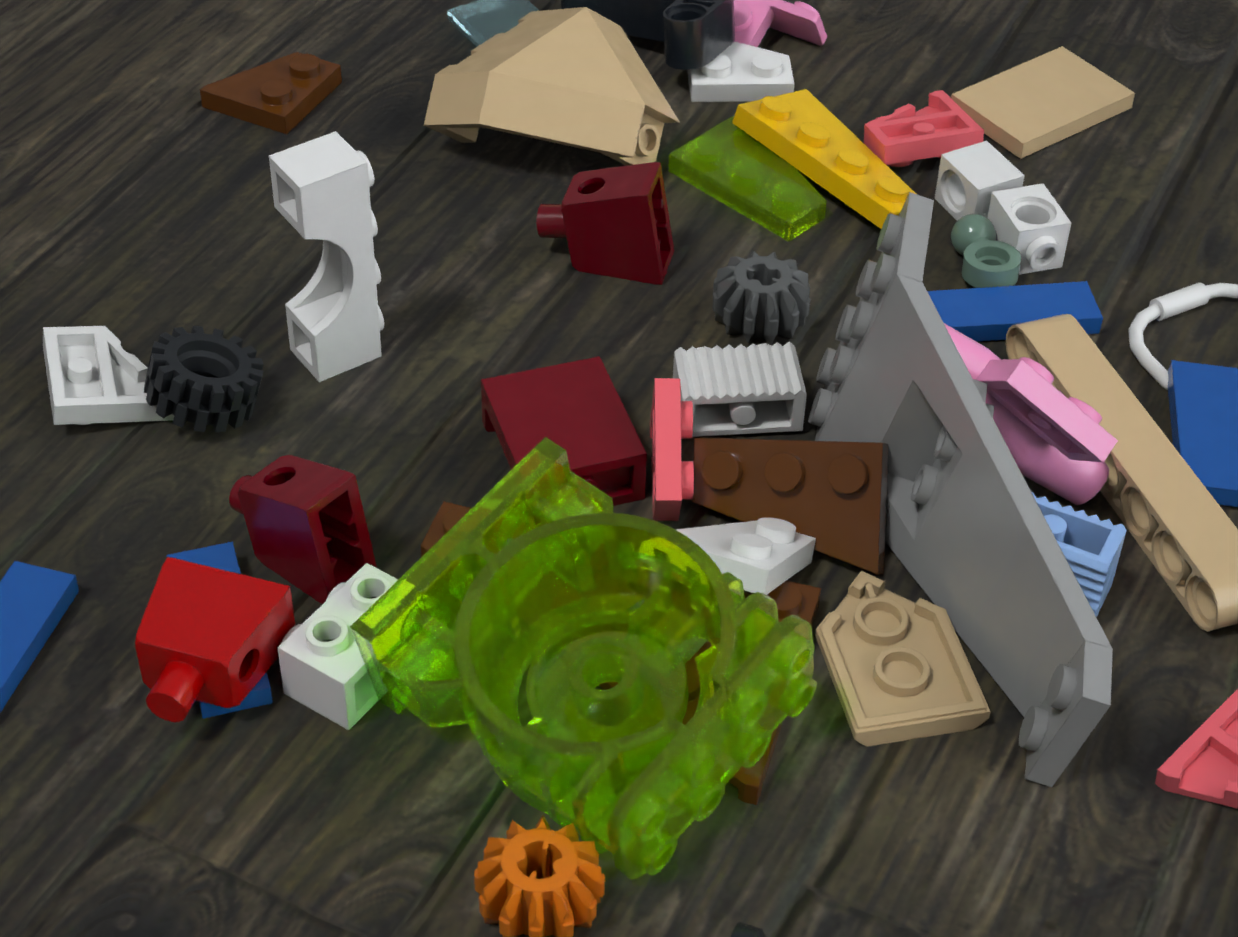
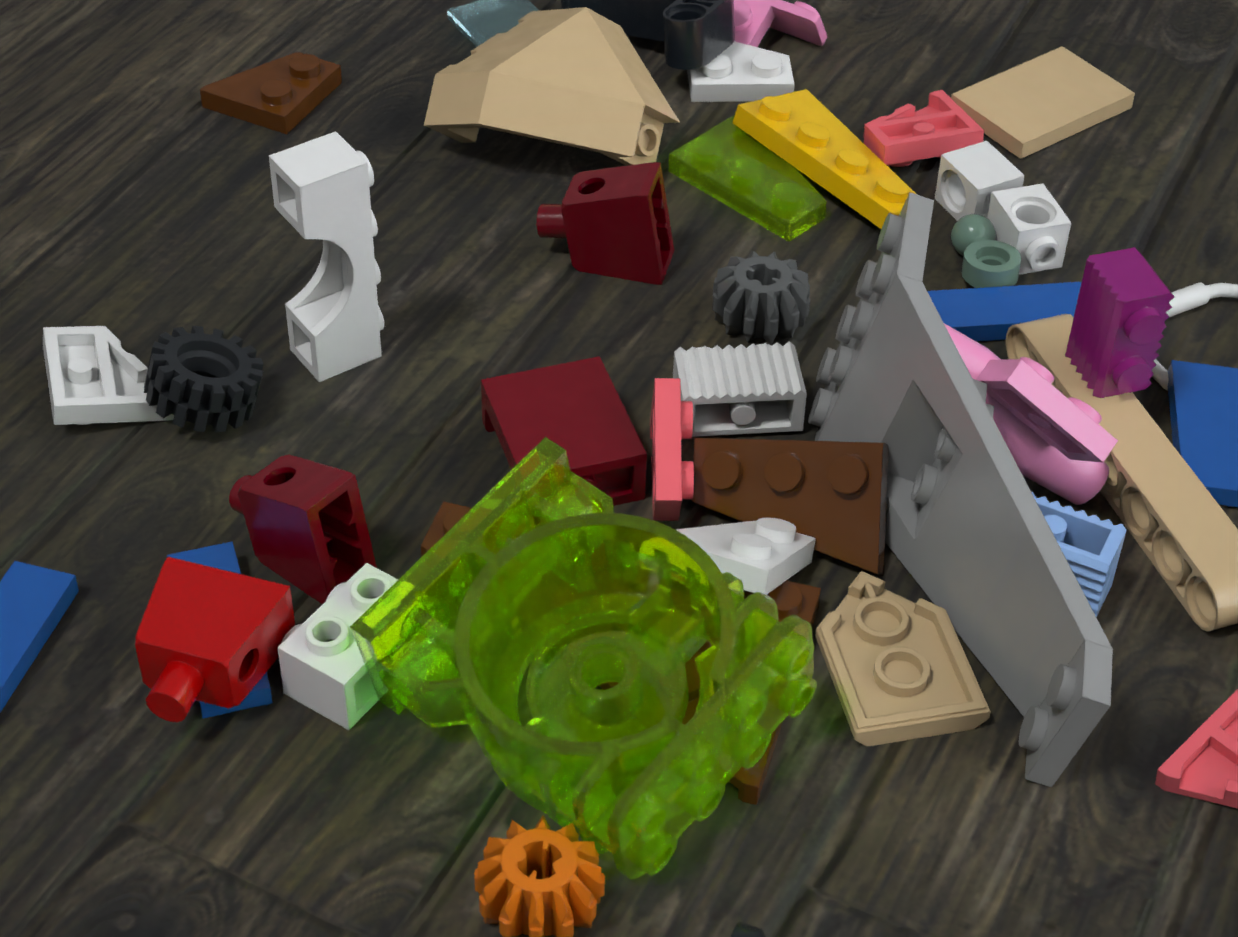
none -> magenta brick [1065,247,1175,398]

